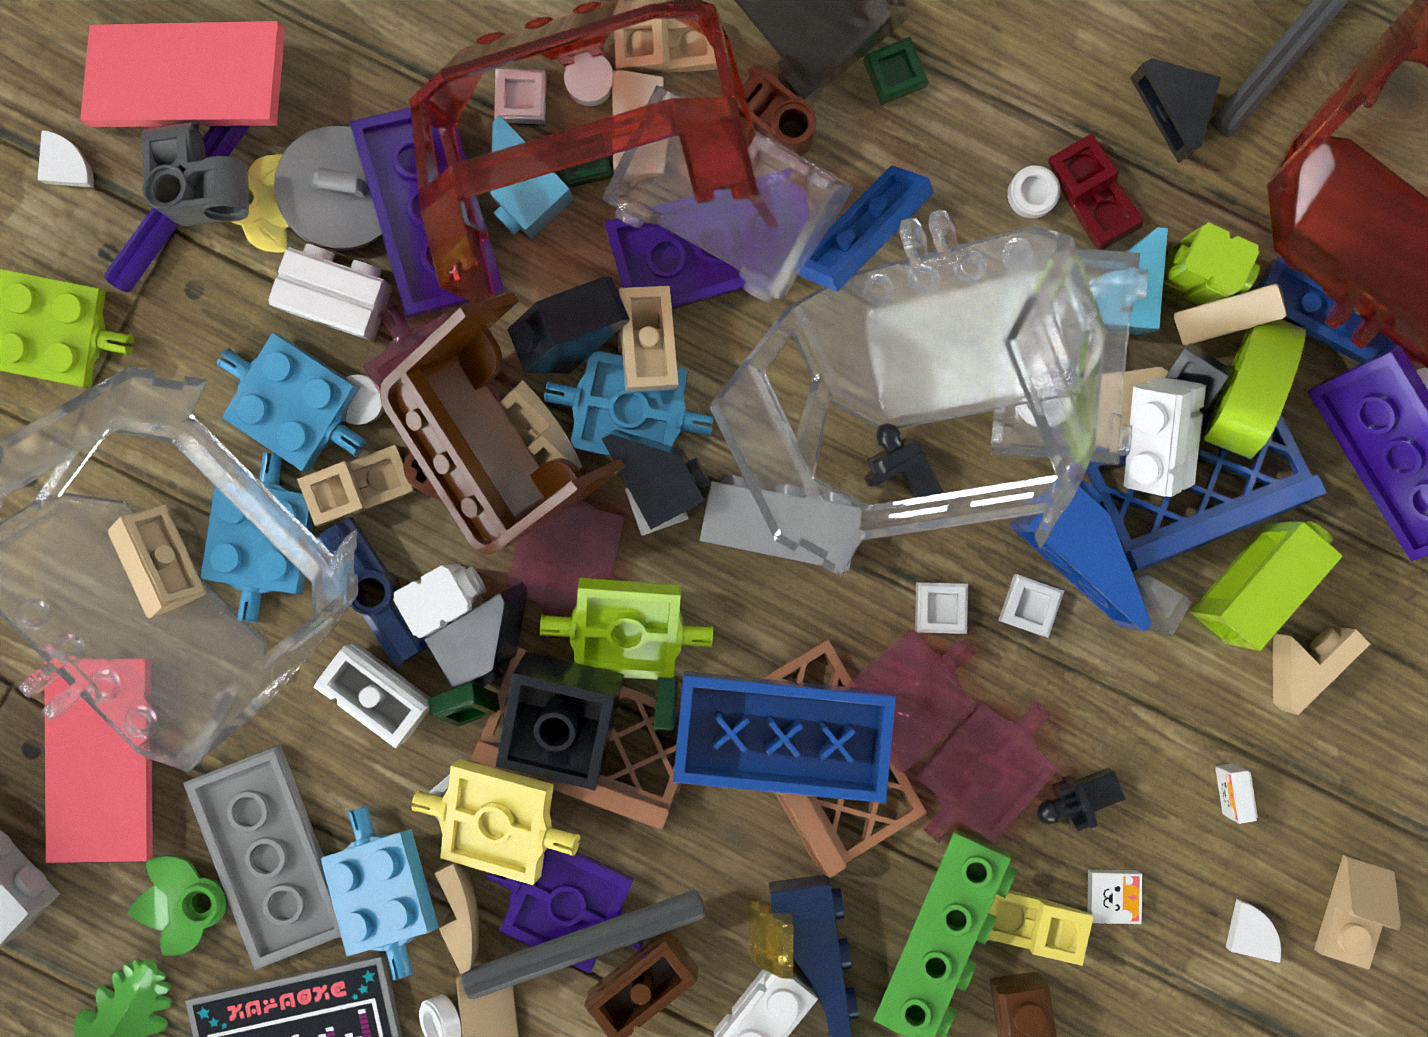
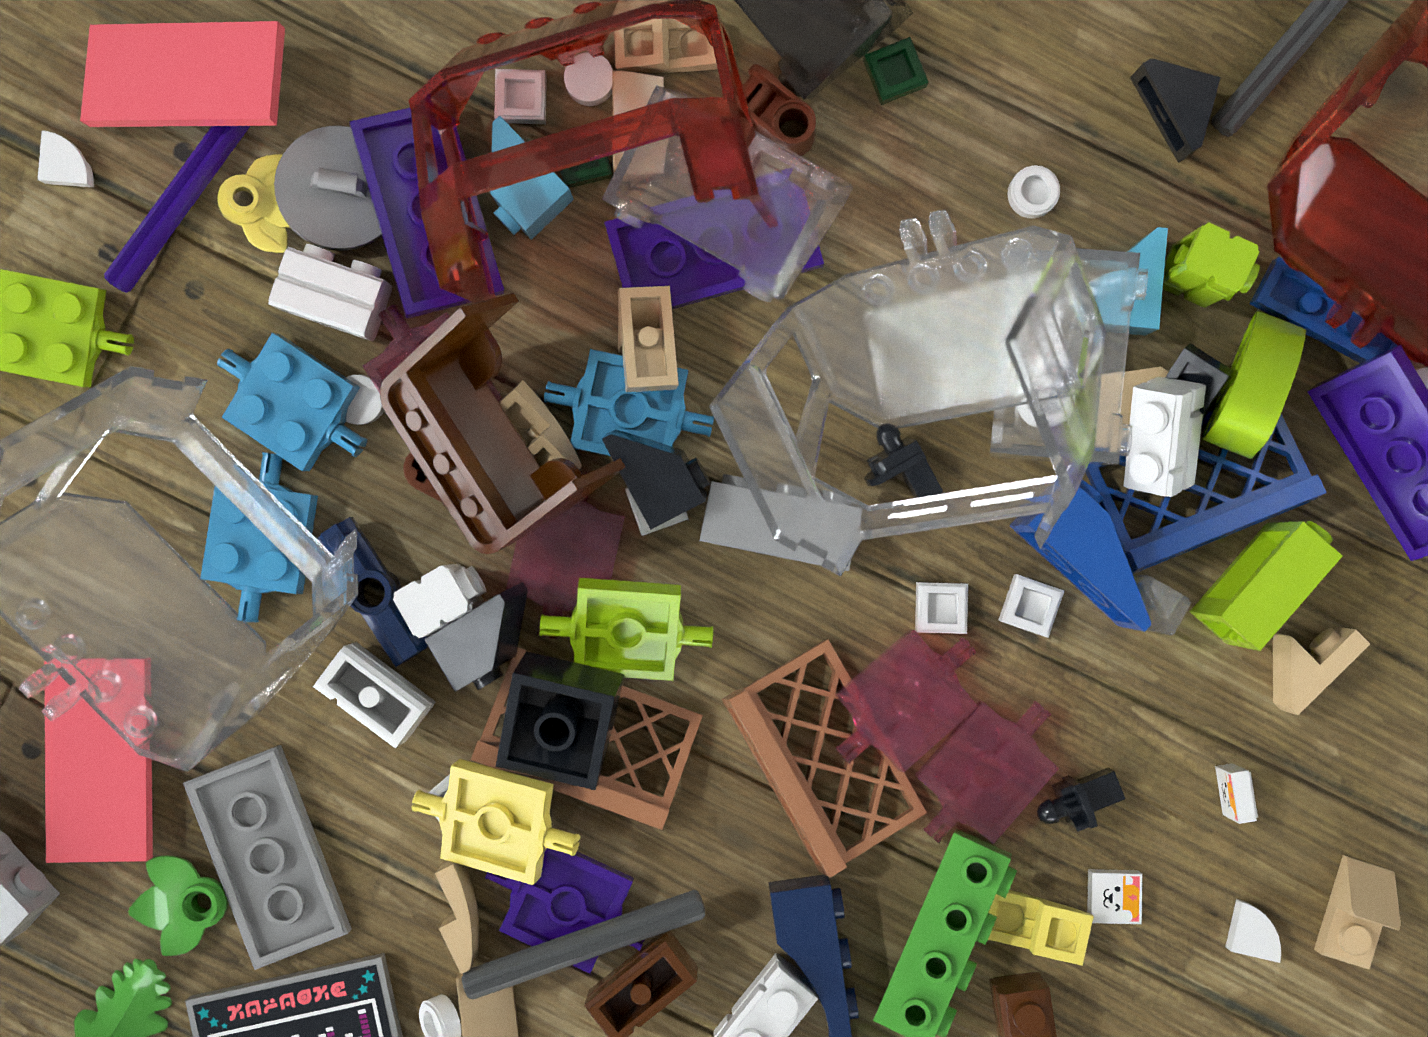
tan slope [108,505,207,618] -> none
dark grey piece [141,121,249,226] -> none
tan slope [297,444,417,526] -> none
plate [320,806,439,980] -> none
dark green tile [428,682,500,727] -> none
black slope [507,276,630,374] -> none
dark green tile [653,677,678,732] -> none
blue brick [673,671,896,803] -> none
clear yellow slope [749,901,794,979] -> none
blue plate [795,165,934,292] -> none
dark red slope [1048,133,1144,252] -> none
tan slope [1174,284,1287,346] -> none

